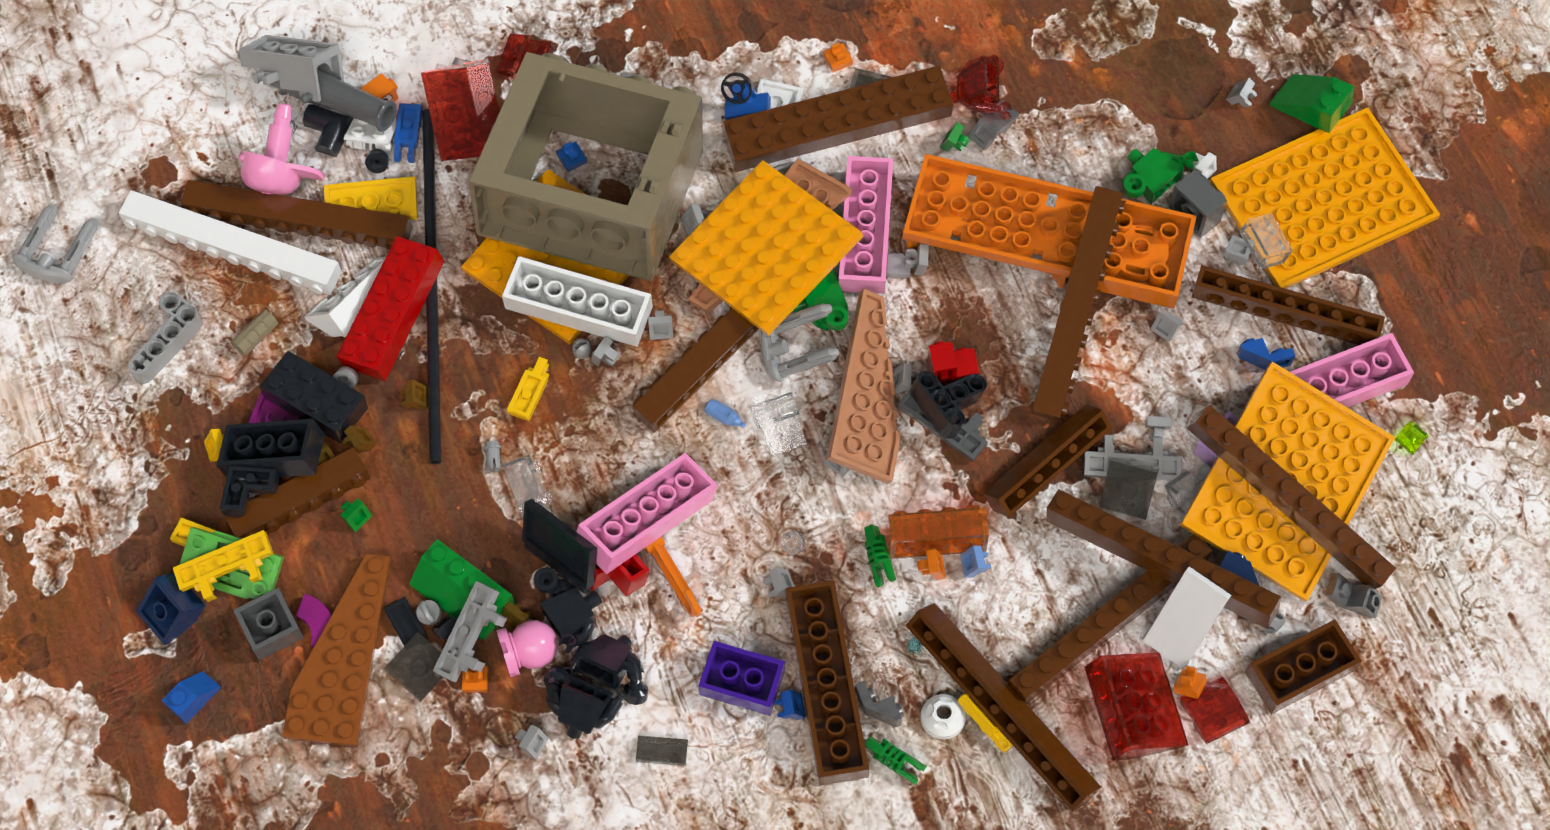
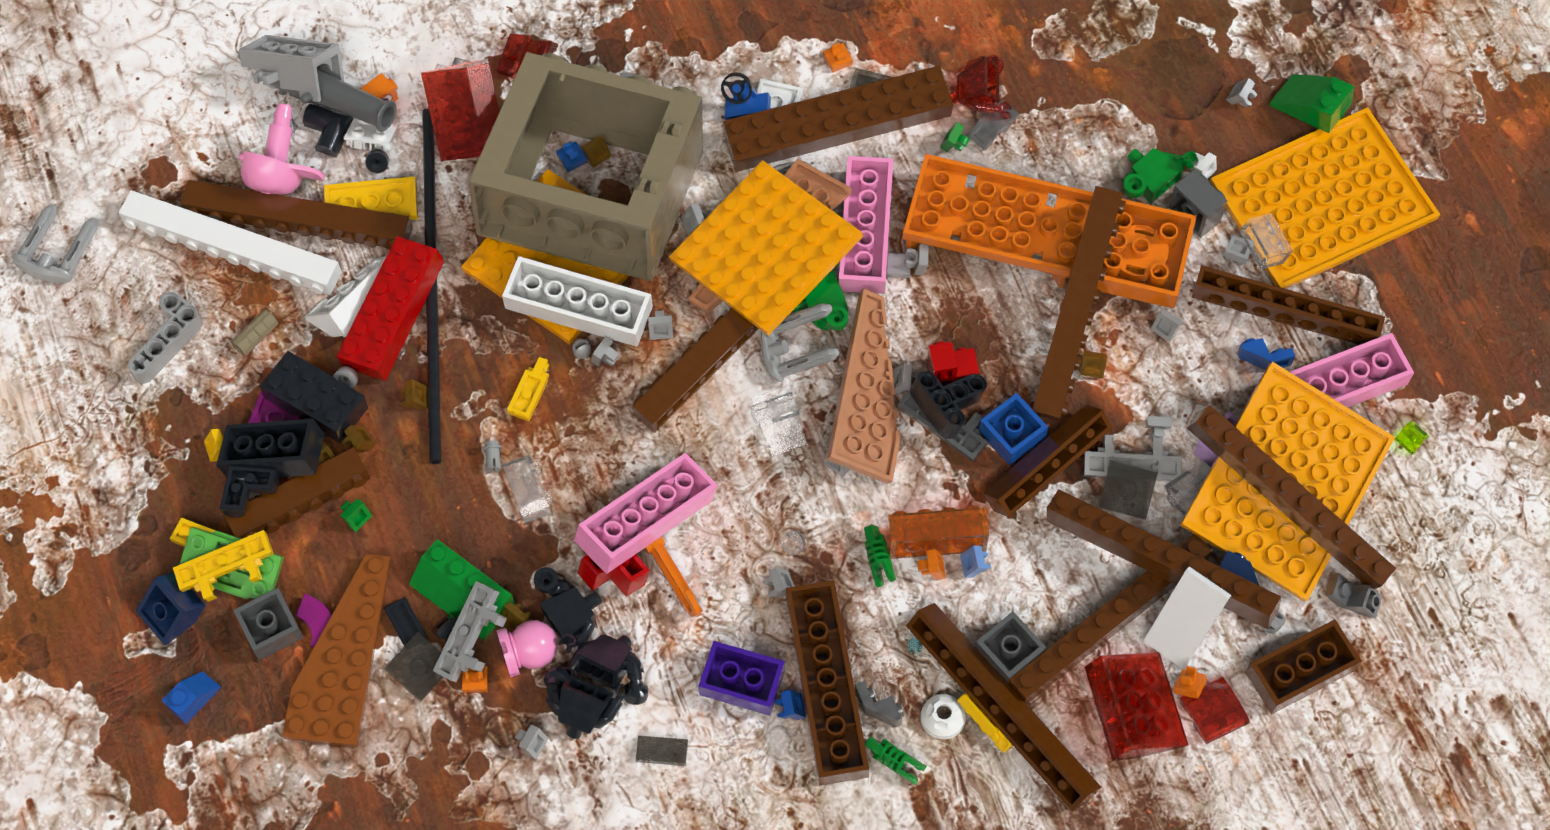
blue hinge [394,103,423,163] -> none
light grey tile [416,600,442,625] -> none
black hinge [522,499,597,593] -> none
medium blue piece [704,399,746,428] -> none
none -> pearl gold tile [581,135,612,168]
none -> dark grey brick [975,611,1046,684]
none -> blue brick [979,393,1048,466]
none -> pearl gold tile [1080,350,1107,378]

